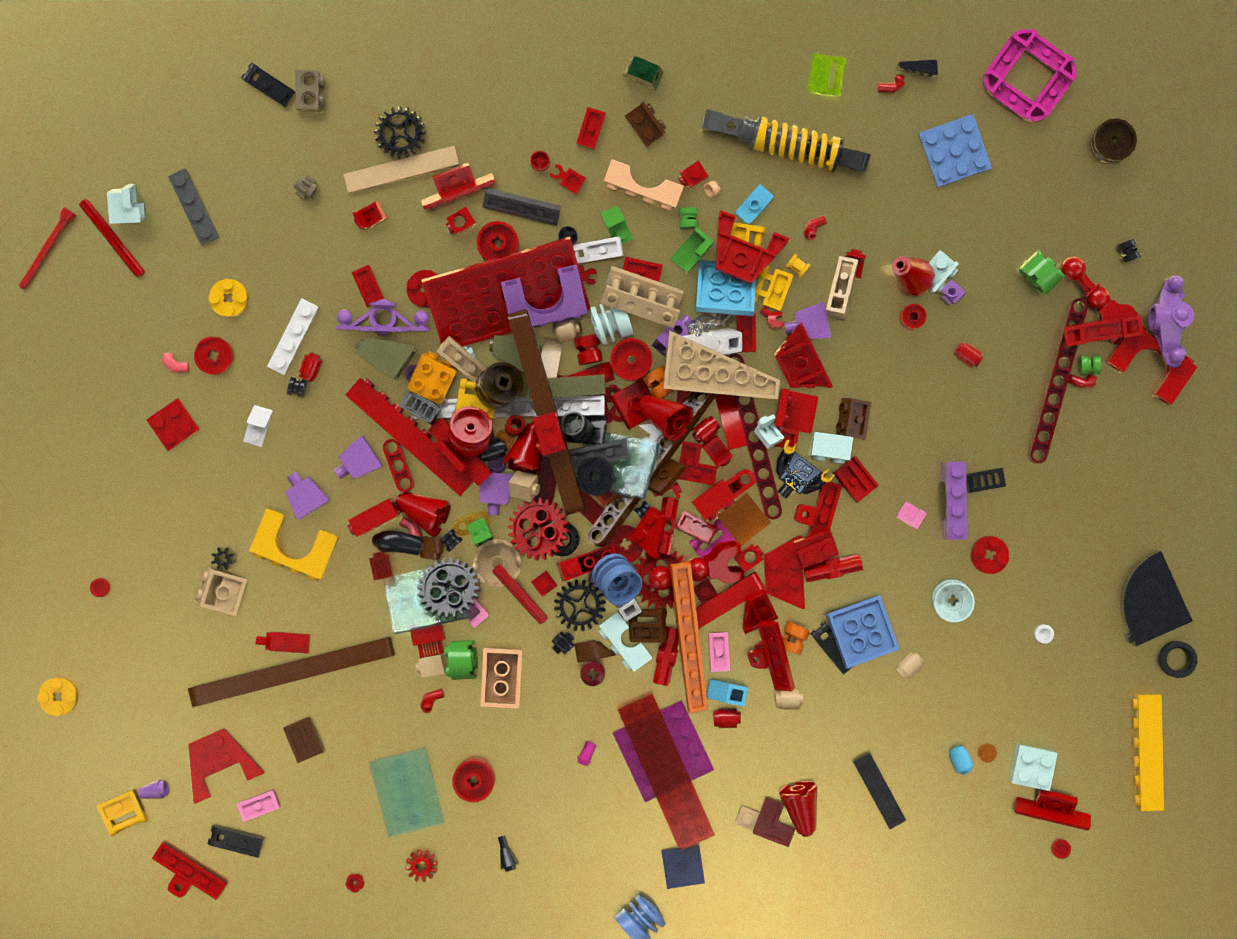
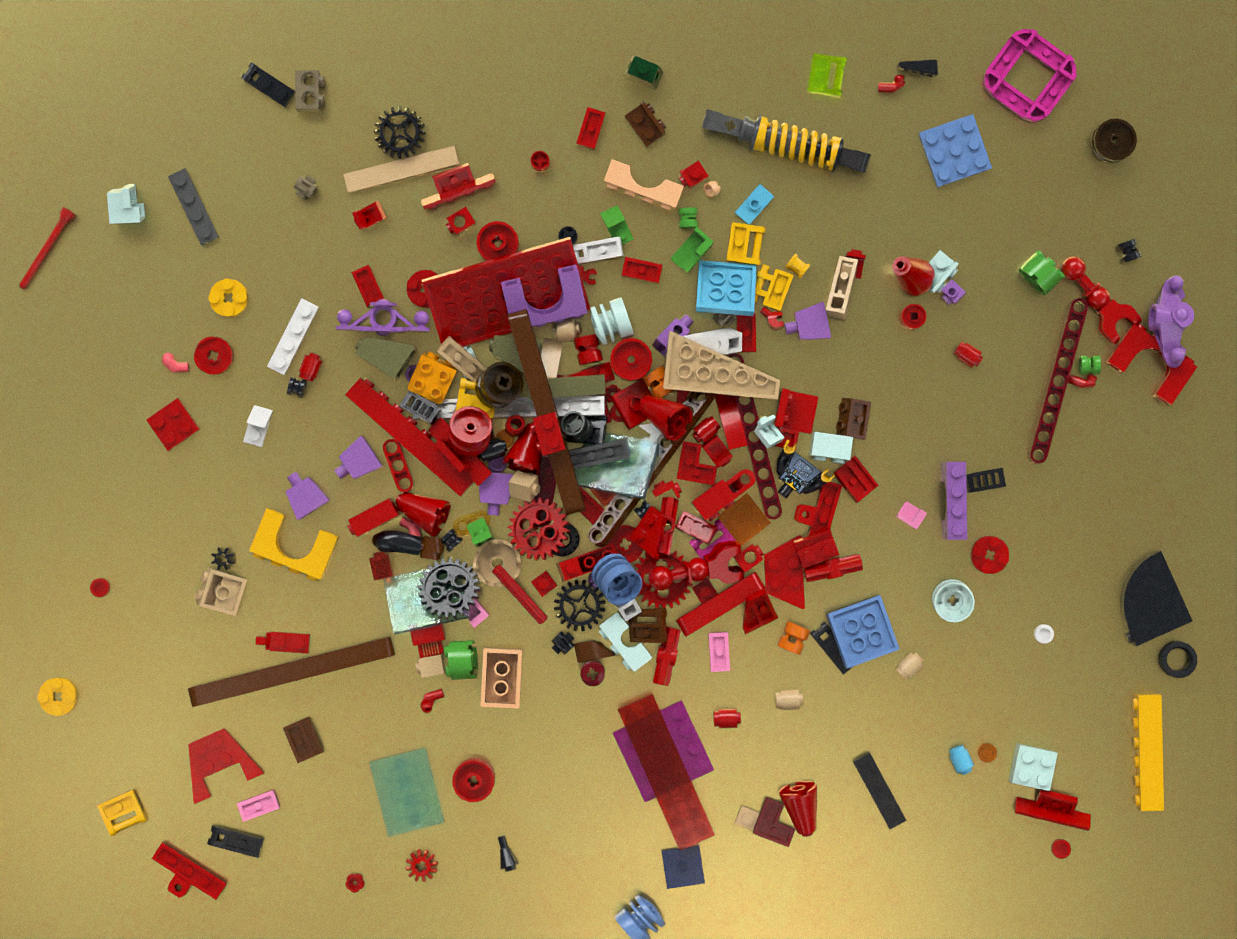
red axle [79,199,145,278] -> none
medium lavender cone [138,780,169,799] -> none
dark grey plate [483,188,561,225] -> none
red plate [550,164,586,194] -> none
black plate [576,457,616,496] -> none
dark pink pin [577,741,597,767] -> none
tan fence [600,266,684,328] -> none
reddish brown plate [646,458,686,496] -> none
orange plate [670,561,708,713] -> none
clear plate [687,312,720,337] -> none
medium azure slope [706,679,748,707] -> none
red wing [715,210,790,285] -> none
red plate [748,621,795,692] -> none
red wing [774,322,833,388] -> none
red arm [804,215,827,240] -> none
red slope [1063,316,1144,346] -> none

